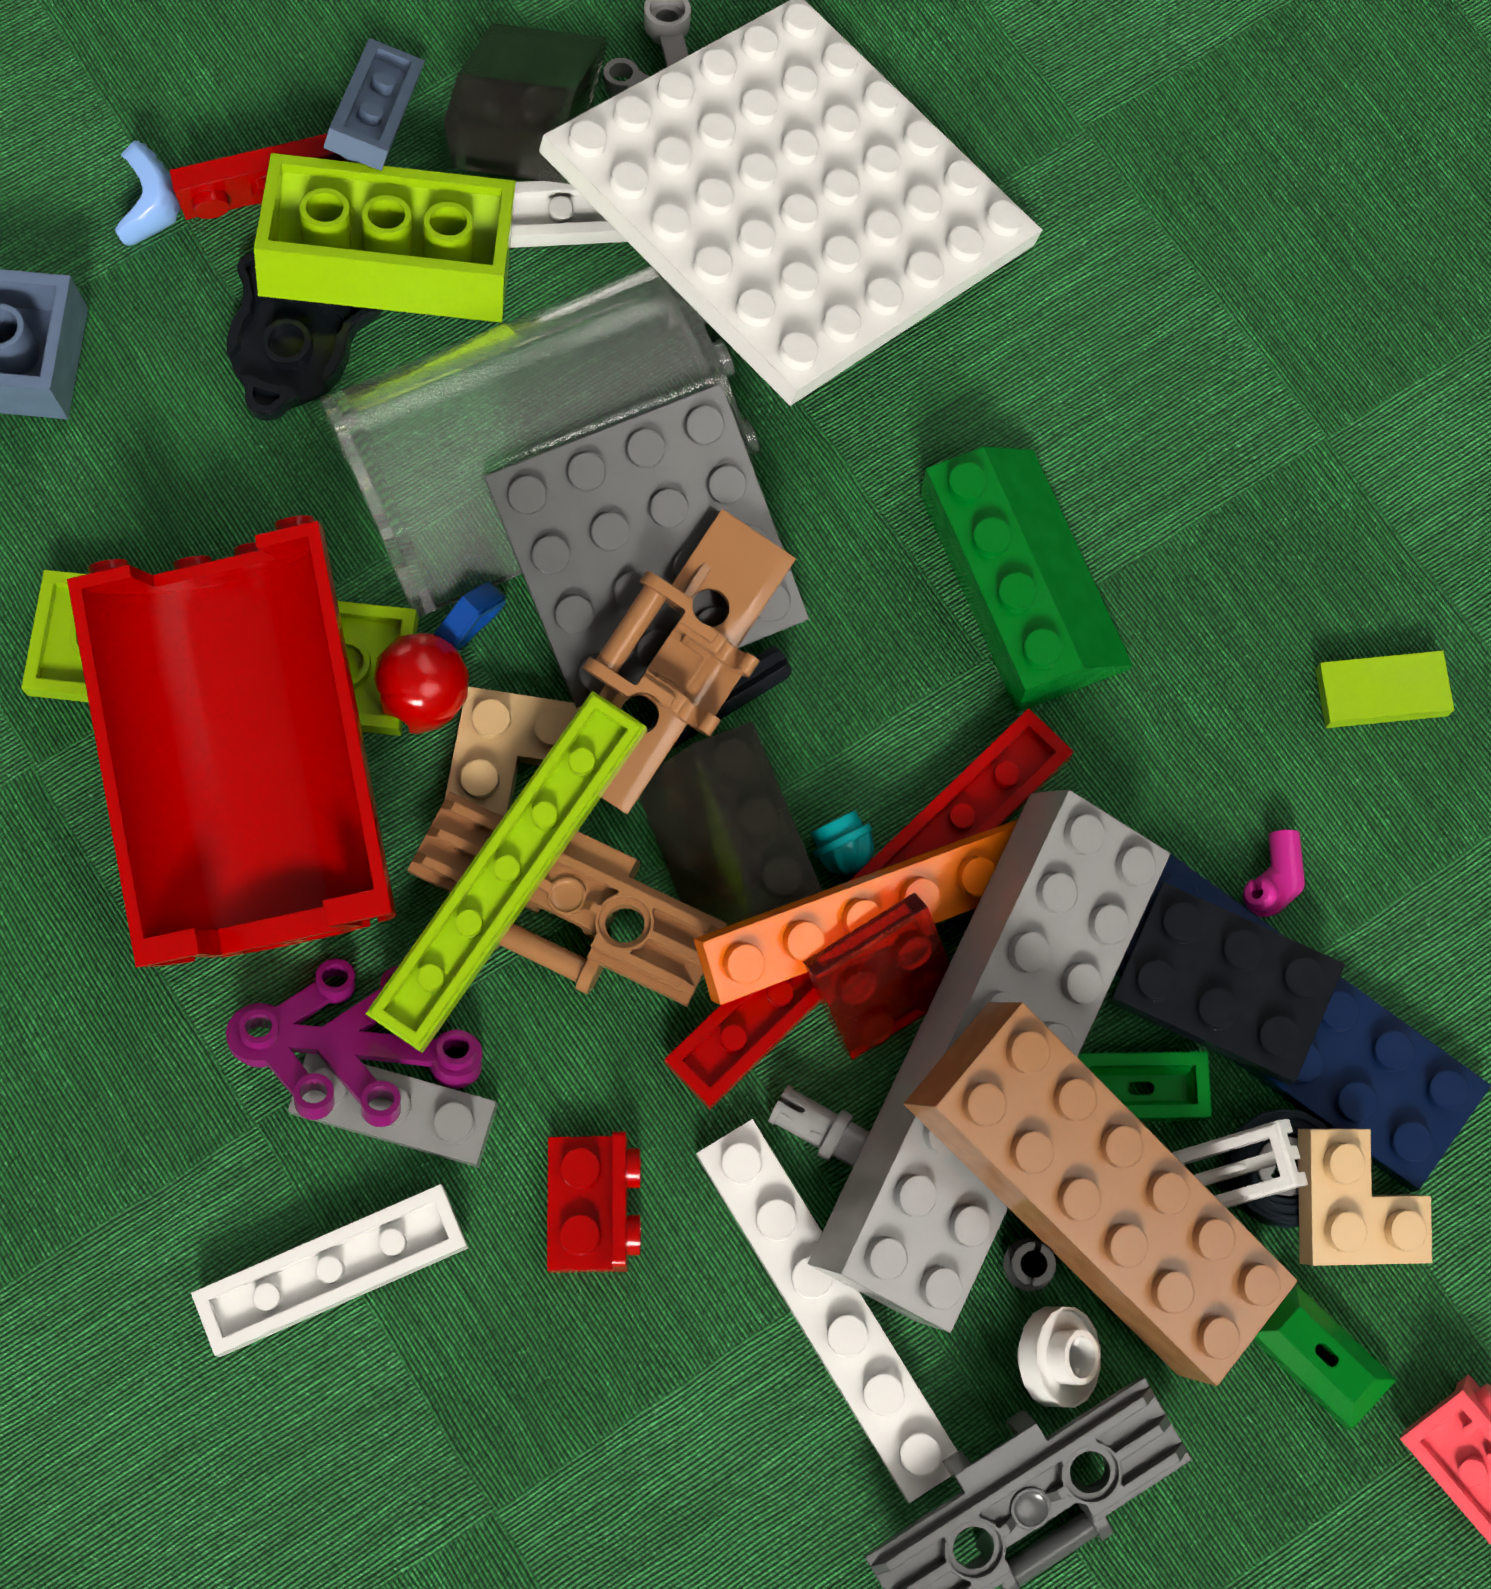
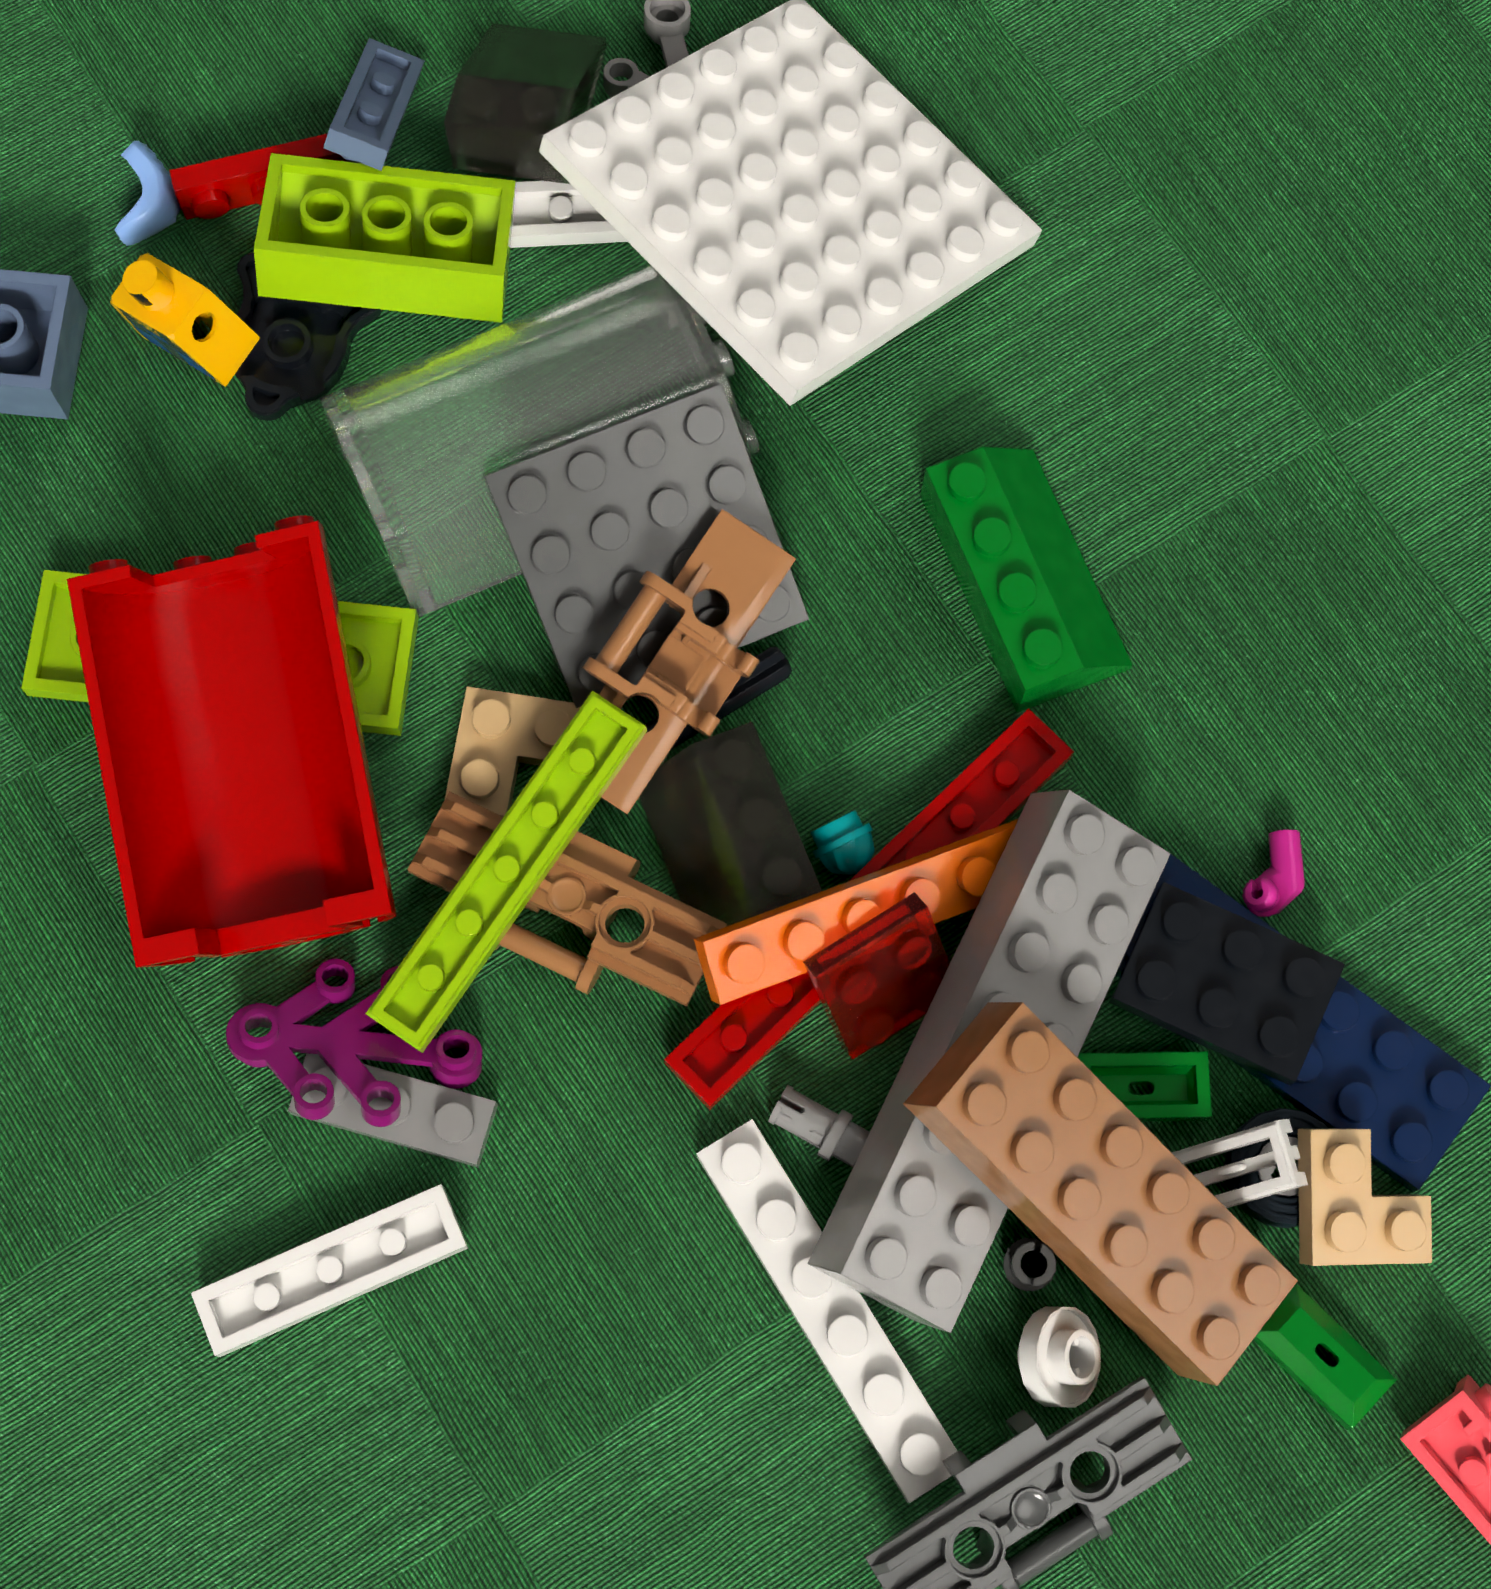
red hair [374,633,470,734] -> none
blue tile [434,581,506,651] -> none
red bracket [547,1131,641,1273] -> none
lime tile [1315,650,1454,728] -> none
none -> yellow torso [110,253,260,387]

